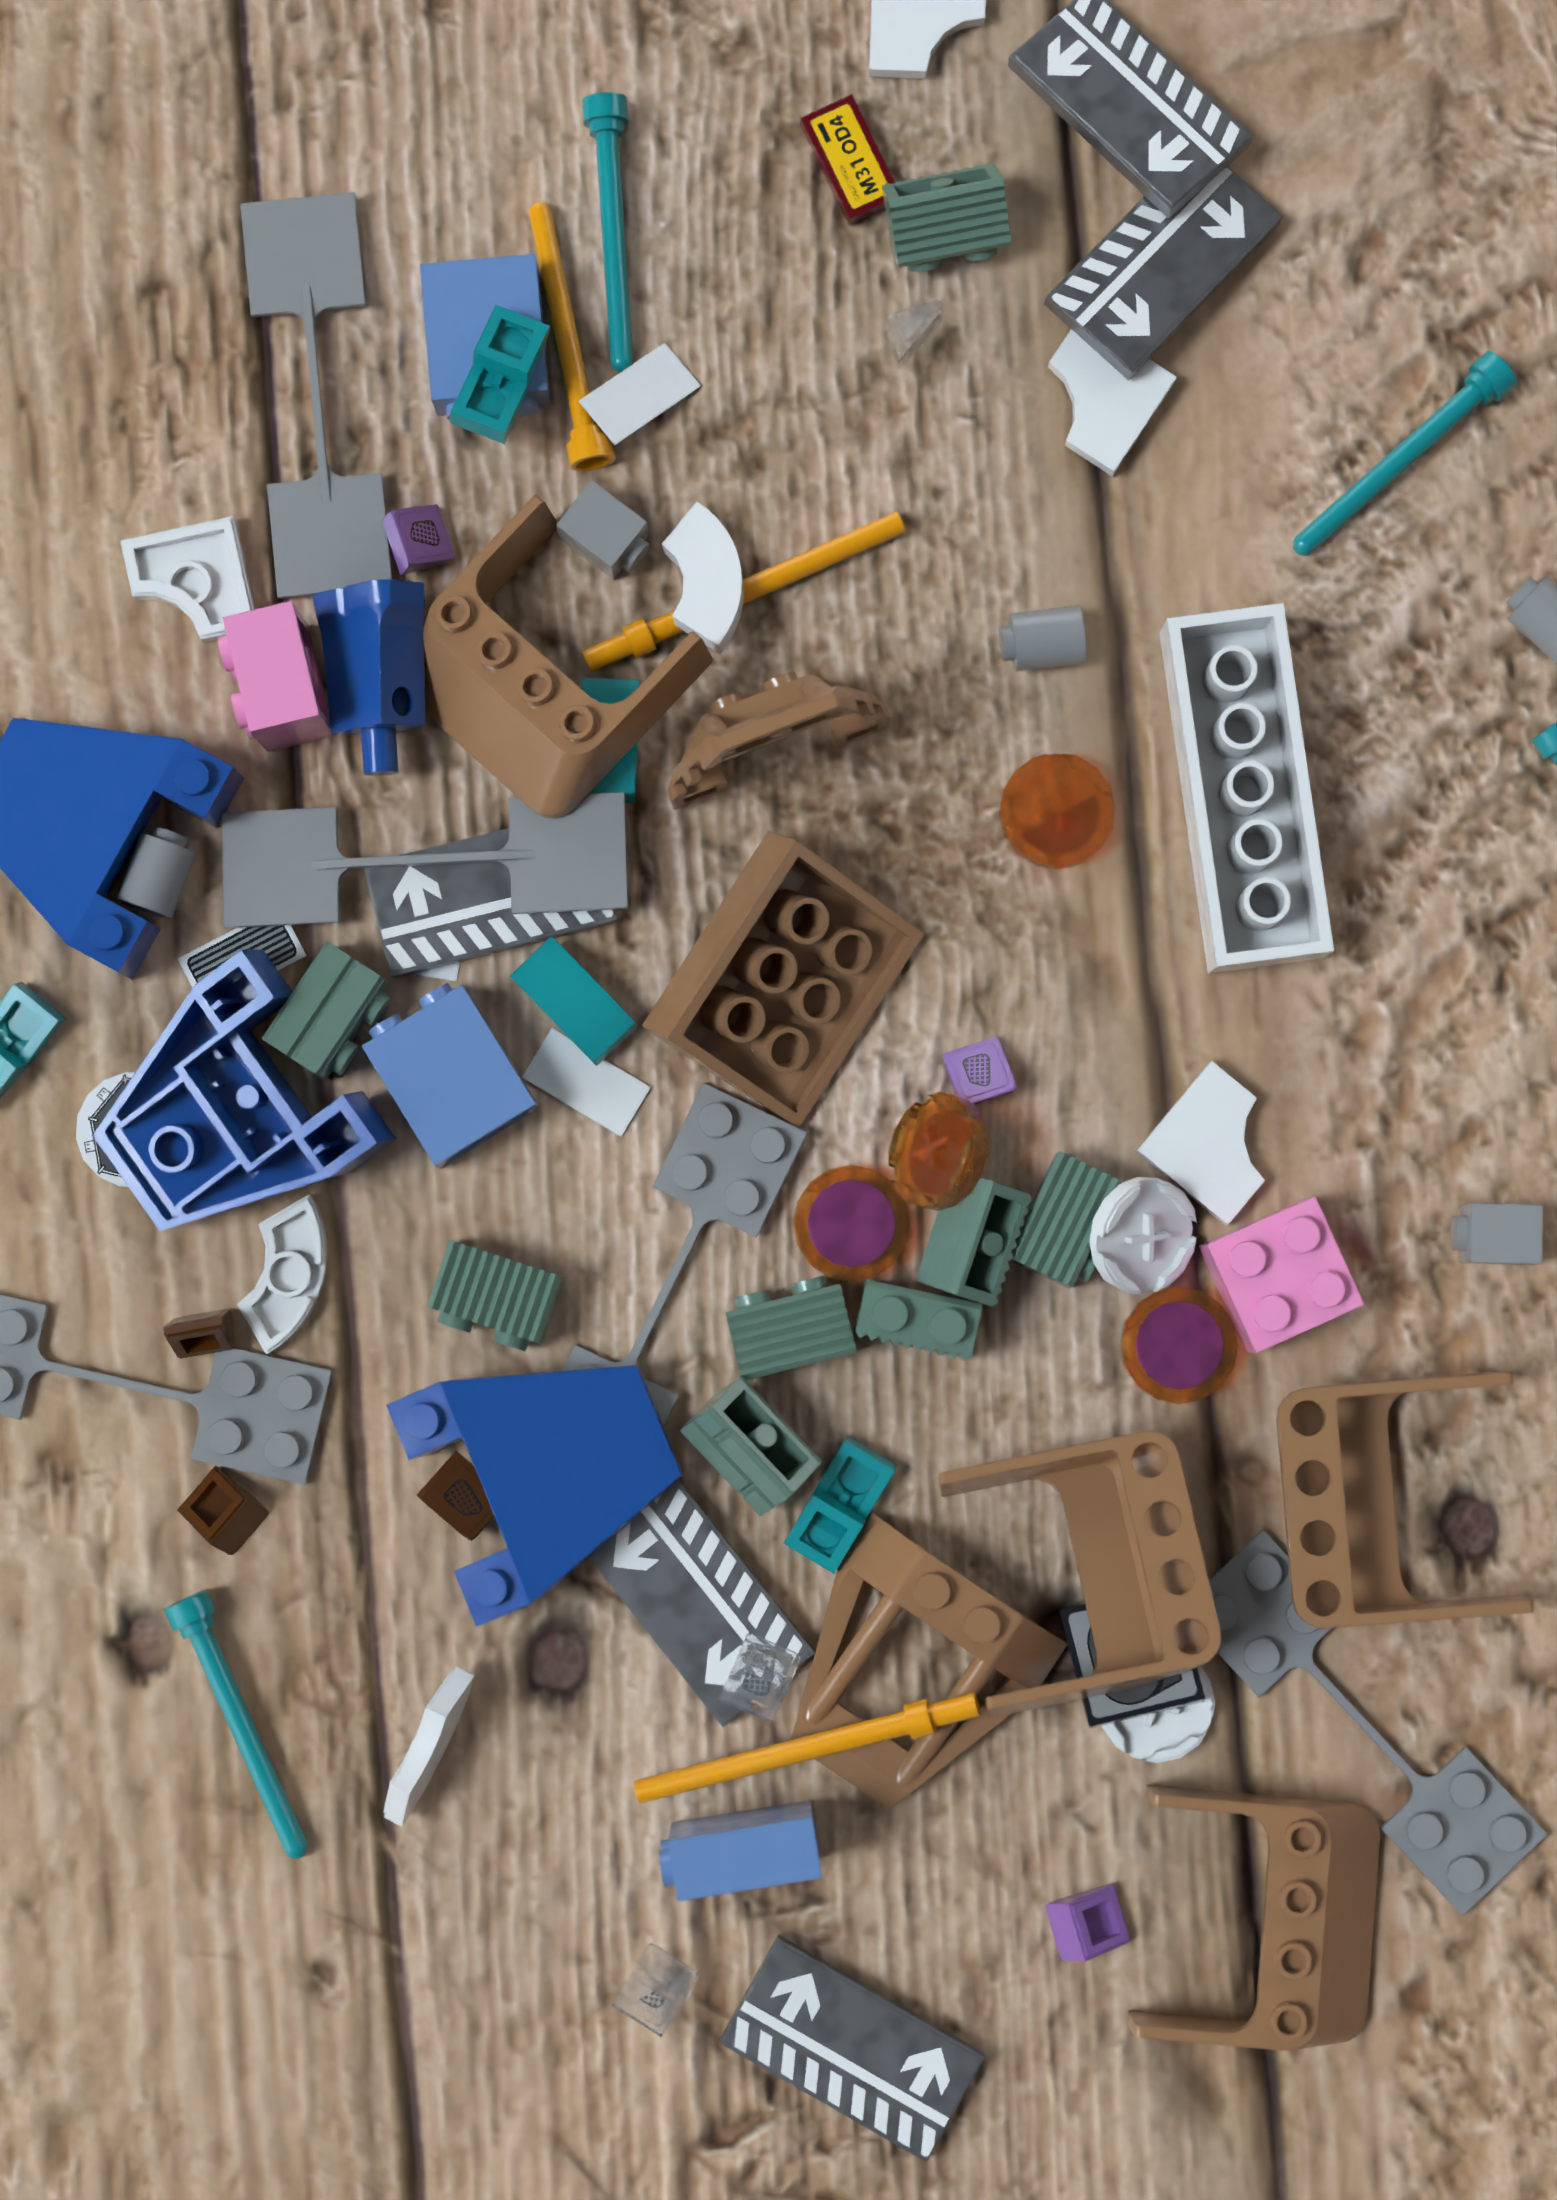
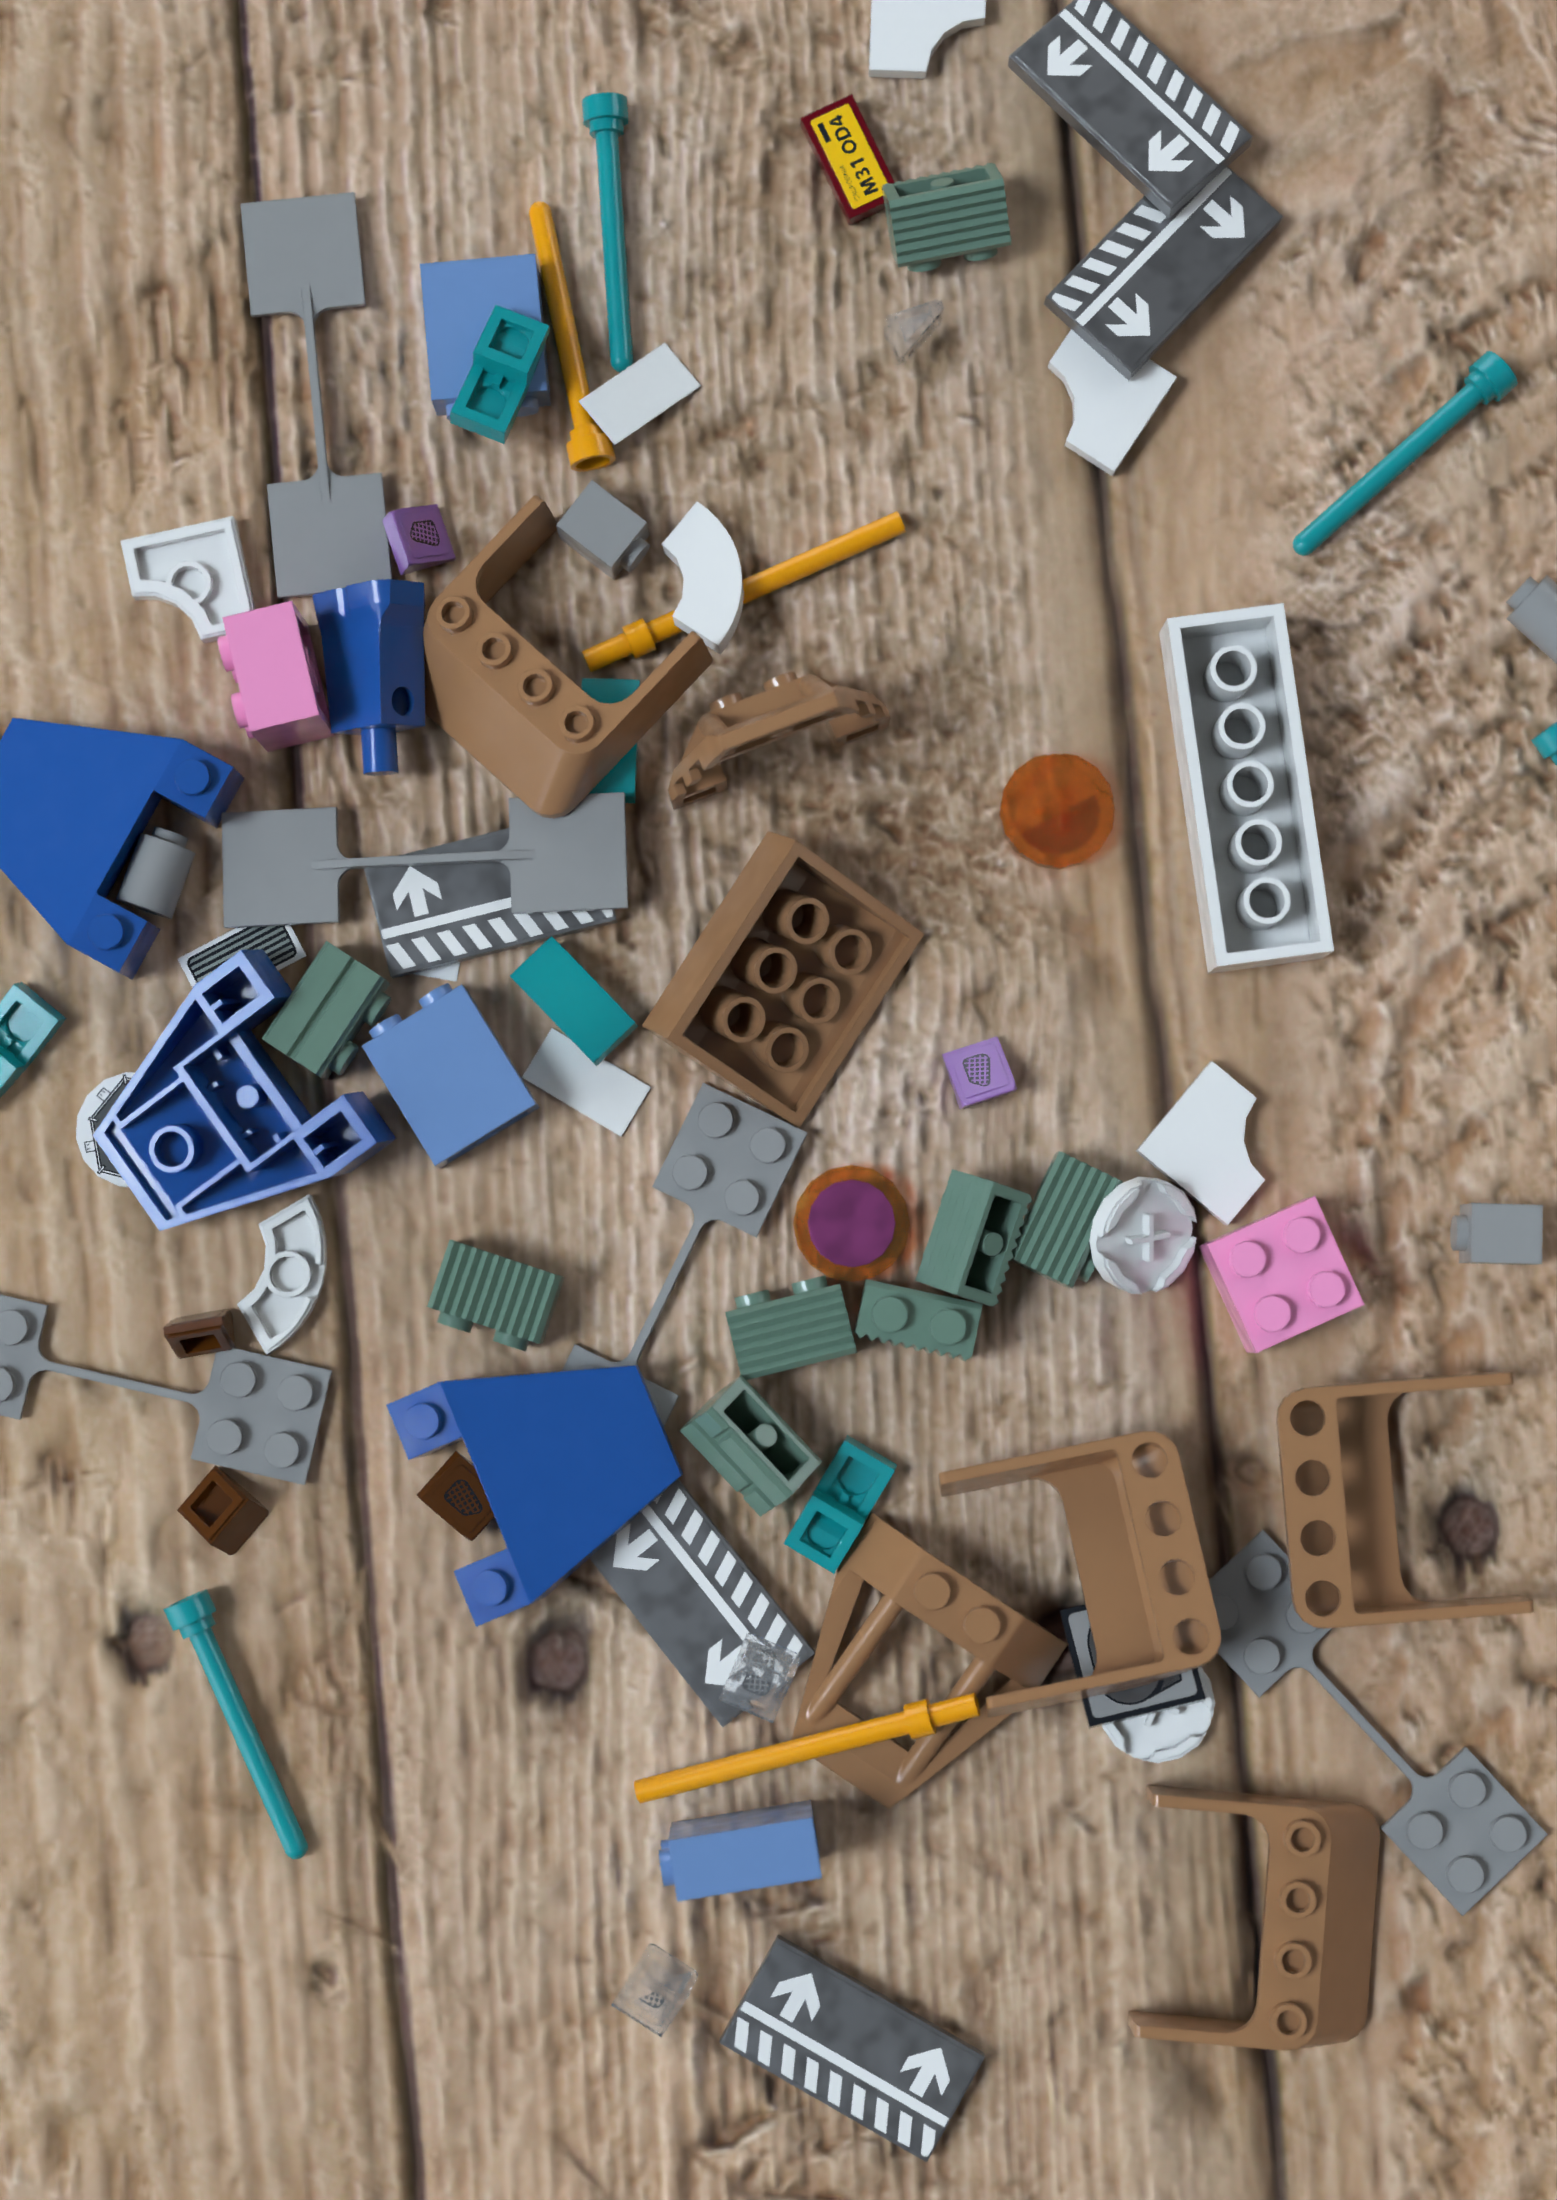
white tile [383,1666,475,1827] -> none
clear orange tile [888,1092,989,1211] -> none
light grey brick [999,605,1086,672] -> none
medium lavender slope [1045,1884,1131,1962] -> none
tile [1120,1287,1238,1404] -> none

